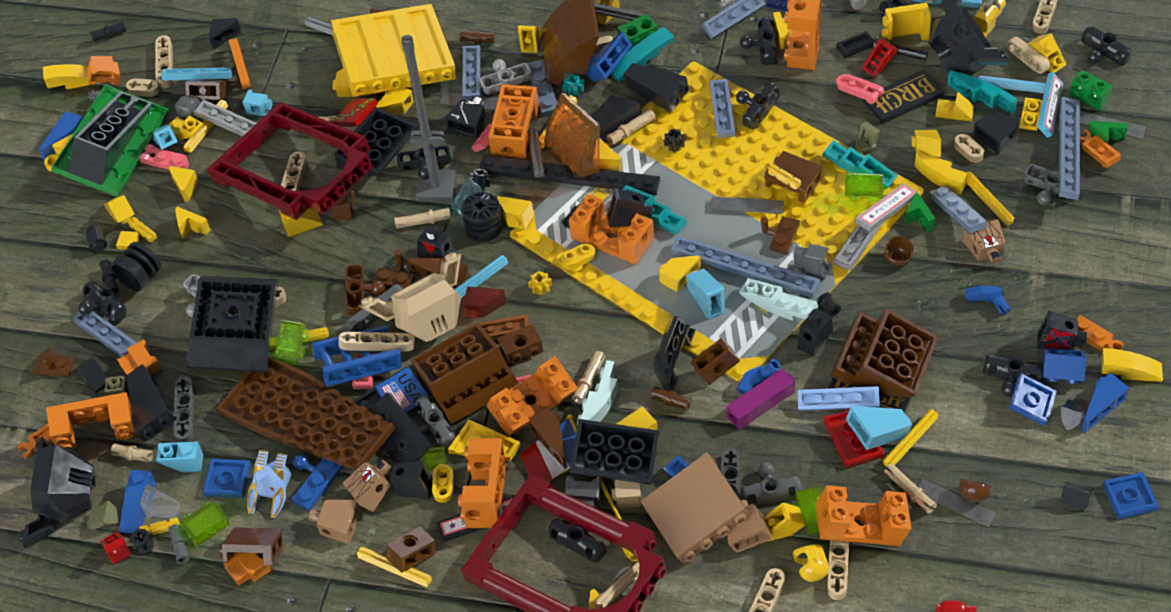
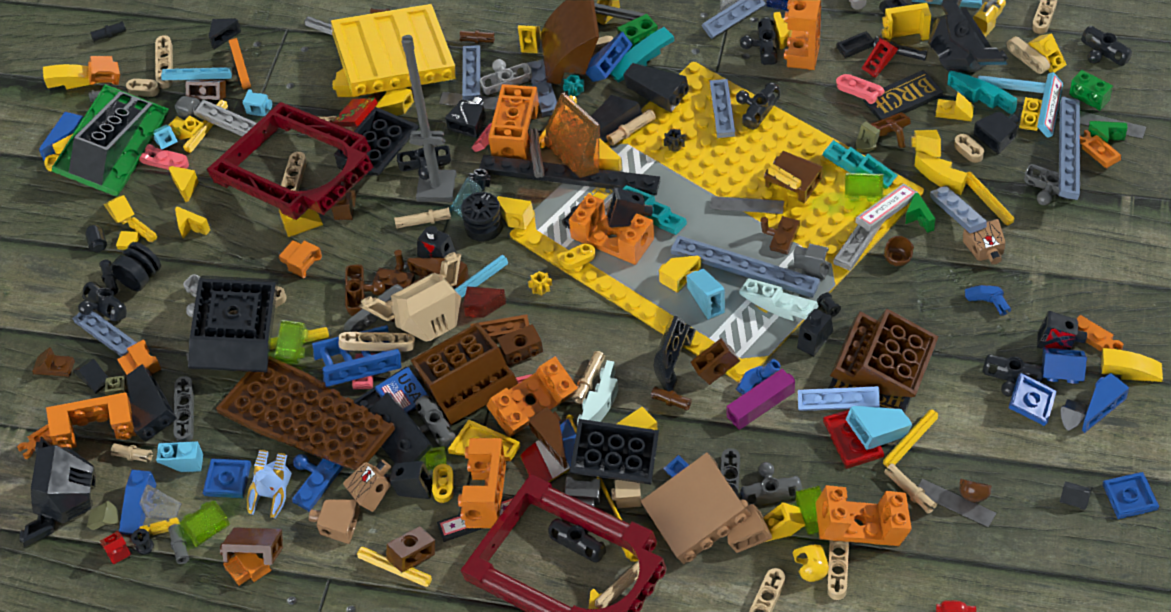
none -> orange piece [279,240,322,278]
none -> reddish brown plate [871,112,911,148]

